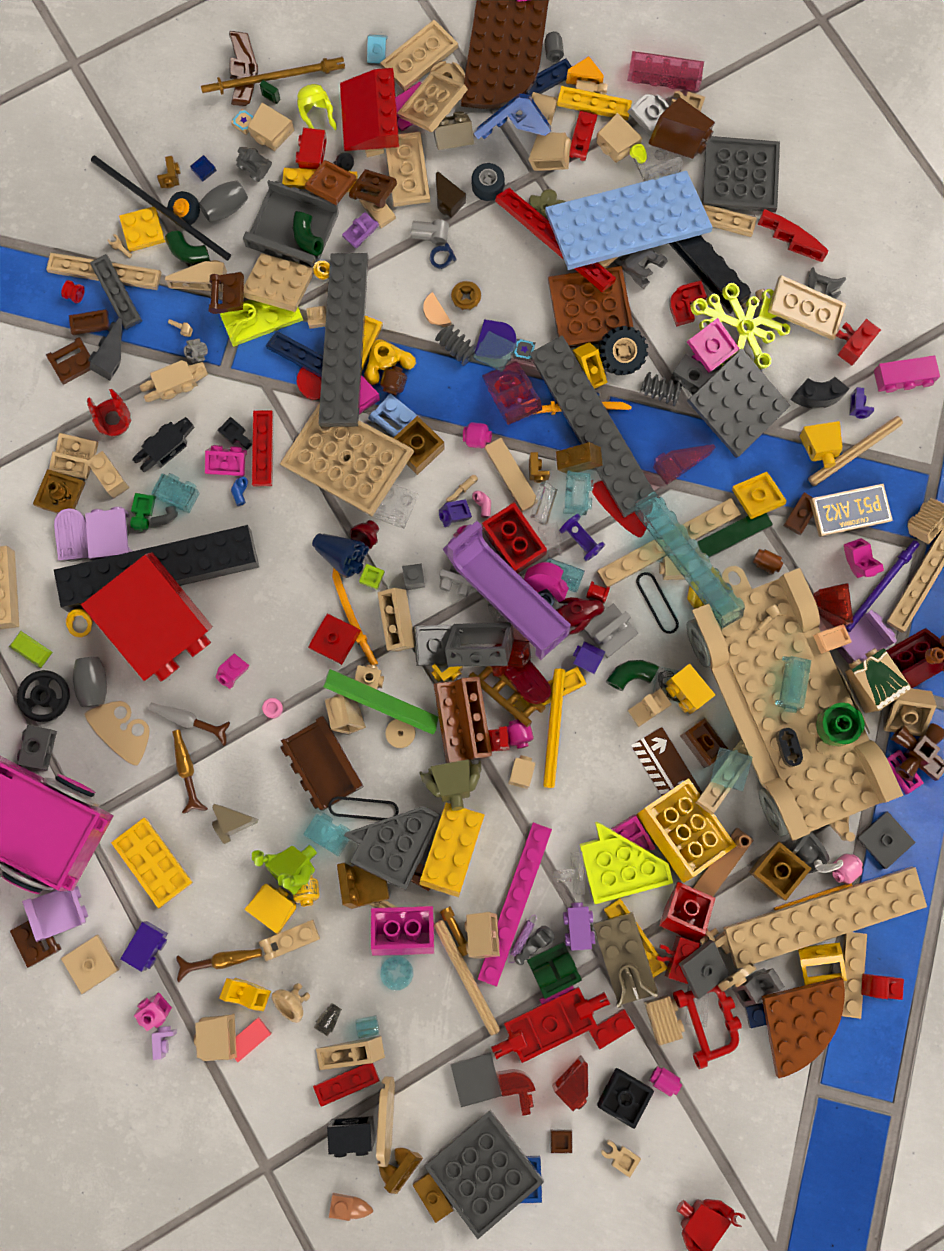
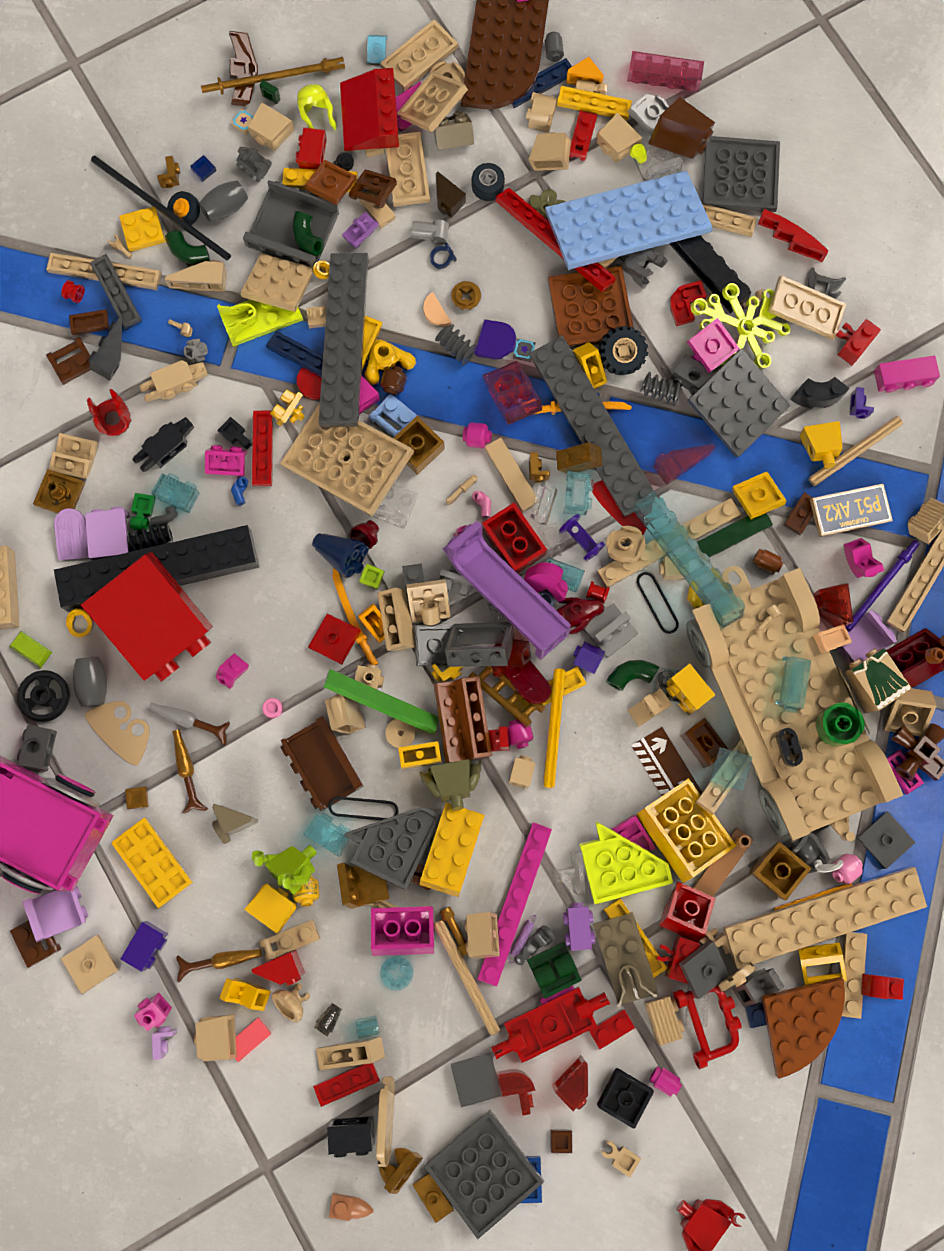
tan brick [86,451,129,499] -> none
reddish brown plate [208,272,244,314] -> none
dark purple bracket [439,499,472,527] -> none
clear light blue piece [473,331,517,372] -> none
bracket [474,93,551,139] -> none
tan plate [671,91,705,112] -> none
none -> pearl gold tile [125,786,149,810]
none -> black piece [129,522,173,551]
none -> red slope [251,950,305,986]
none -> yellow hips [270,389,305,426]
none -> light orange slope [358,604,385,643]
none -> yellow brick [398,741,442,770]
none -> tan plate [406,579,451,625]
none -> tan plate [606,526,646,563]

